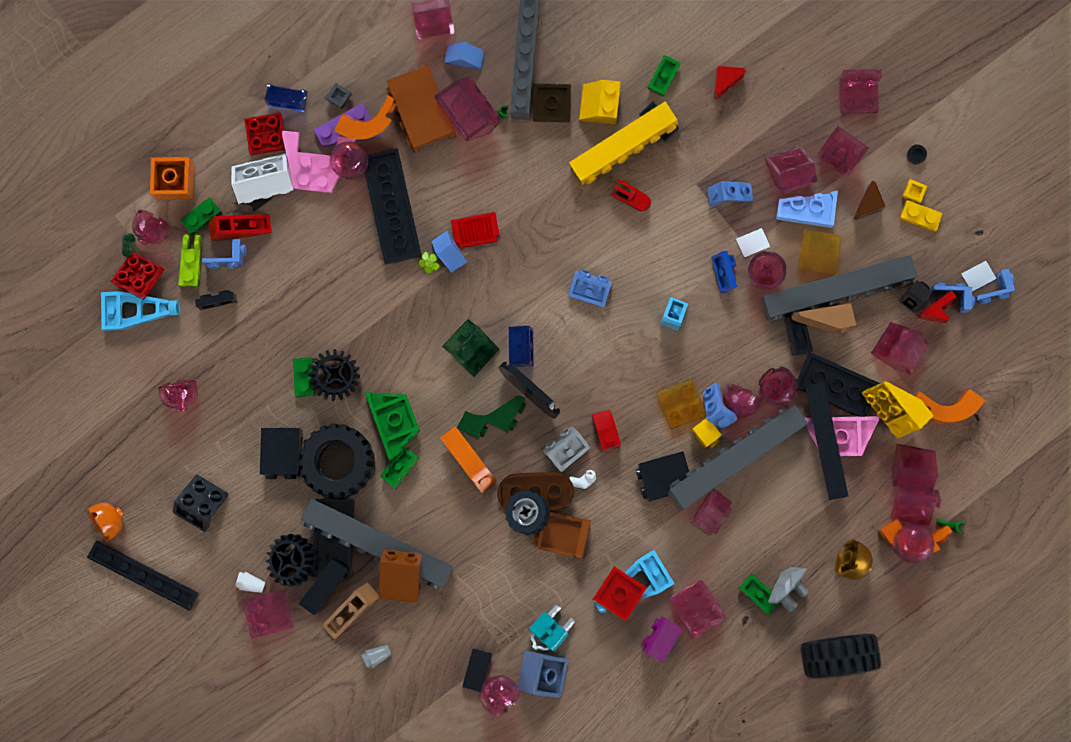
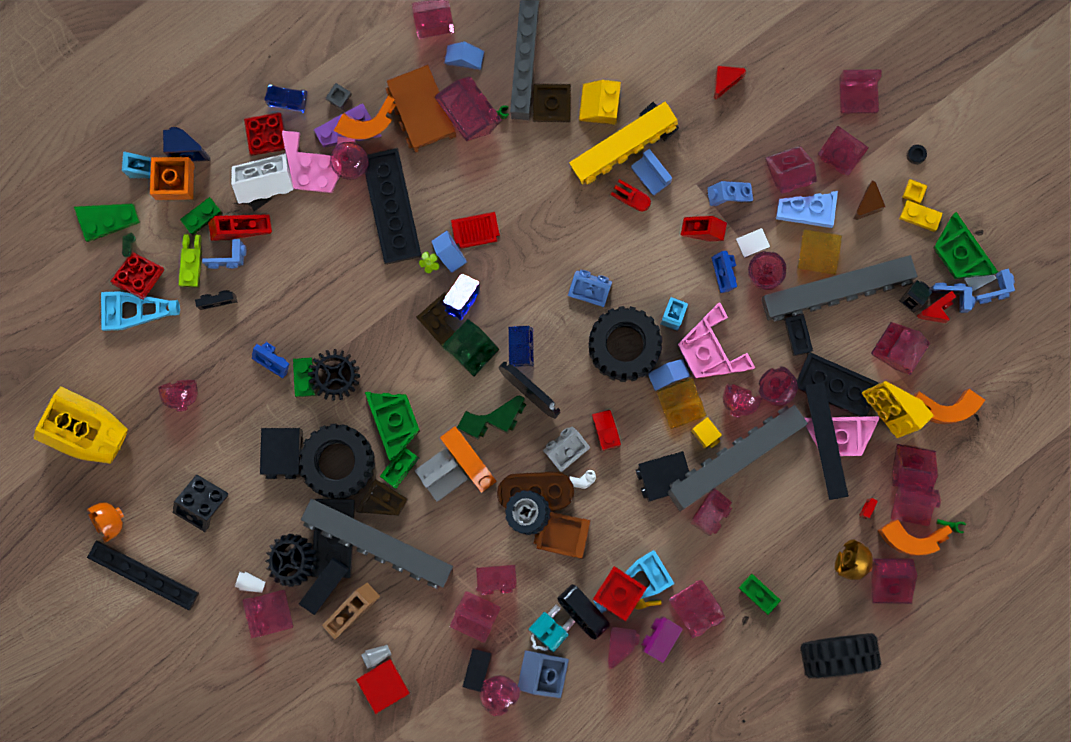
clear pink cylinder [132,210,172,245] -> none
dark orange panel [379,550,422,603] -> none
green plate [647,55,681,97] -> none
medium blue bracket [703,382,737,430] -> none
light grey connector [768,567,809,612] -> none
medium nougat slope [791,303,856,334] -> none
clear pink cylinder [893,524,935,564] -> none
none -> yellow animal [33,387,128,464]
none -> green wing [74,204,141,242]
none -> medium azure slope [122,152,151,178]
none -> dark blue slope [163,127,210,162]
none -> blue hinge [251,342,289,379]
none -> dark brown wing [356,479,409,516]
none -> red tile [356,659,410,714]
none -> light grey bracket [414,448,469,502]
none -> dark brown plate [416,292,458,346]
none -> hinge [442,274,480,320]
none -> clear pink bracket [450,591,501,643]
none -> clear pink bracket [476,565,517,595]
none -> black beam [557,584,610,640]
none -> black tyre [588,306,662,382]
none -> clear pink slope [607,627,639,669]
none -> medium blue panel [631,149,672,195]
none -> yellow hand [635,599,662,610]
none -> medium blue slope [648,359,690,391]
none -> bright pink wing [677,303,755,379]
none -> red slope [681,216,727,241]
none -> red tile [859,498,878,519]
none -> clear pink slope [871,558,918,604]
none -> green wing [933,212,998,279]

